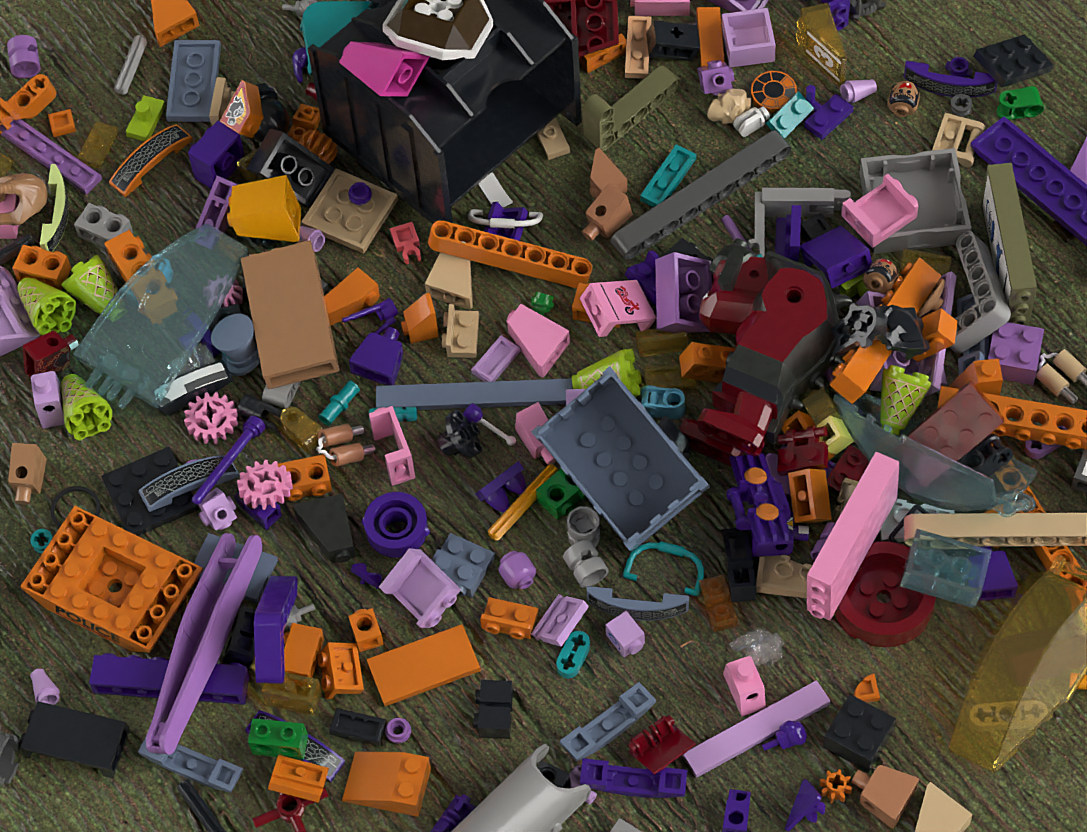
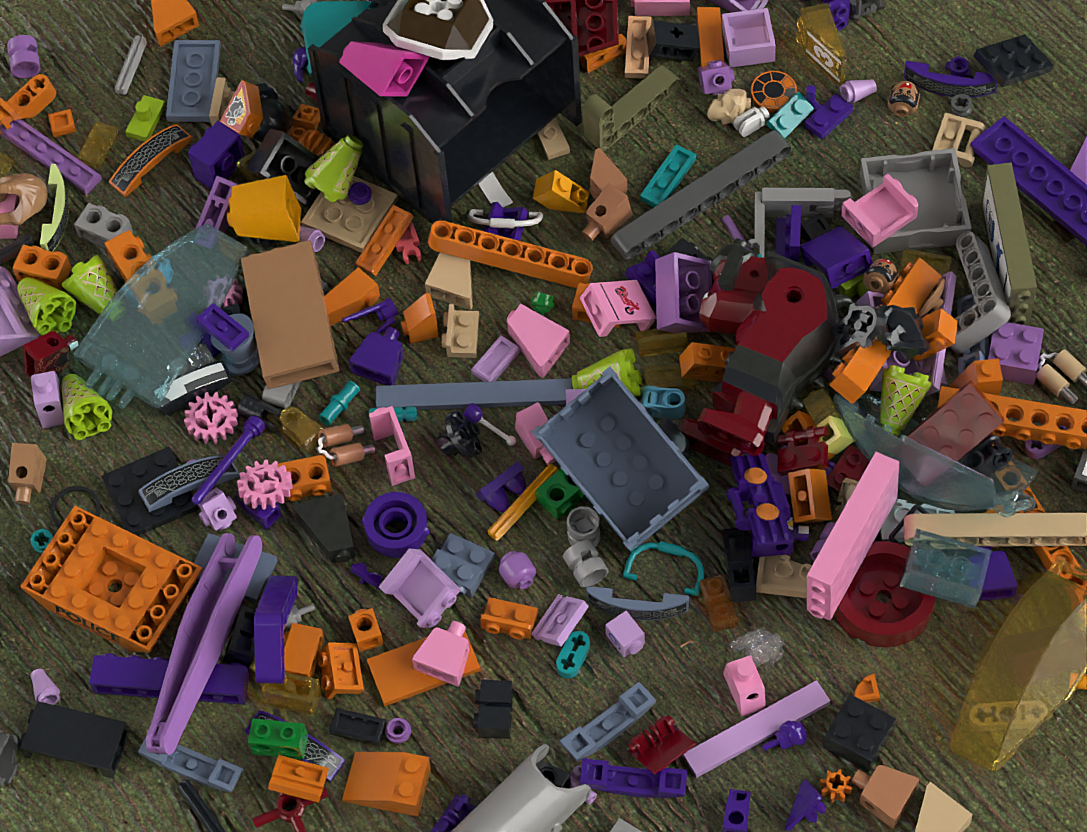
green piece [996,86,1044,121] -> none
none -> dark purple plate [196,303,249,352]
none -> lime cone [304,134,364,203]
none -> orange tile [355,205,414,276]
none -> bright pink torso [412,621,470,687]
none -> light orange slope [533,170,590,213]

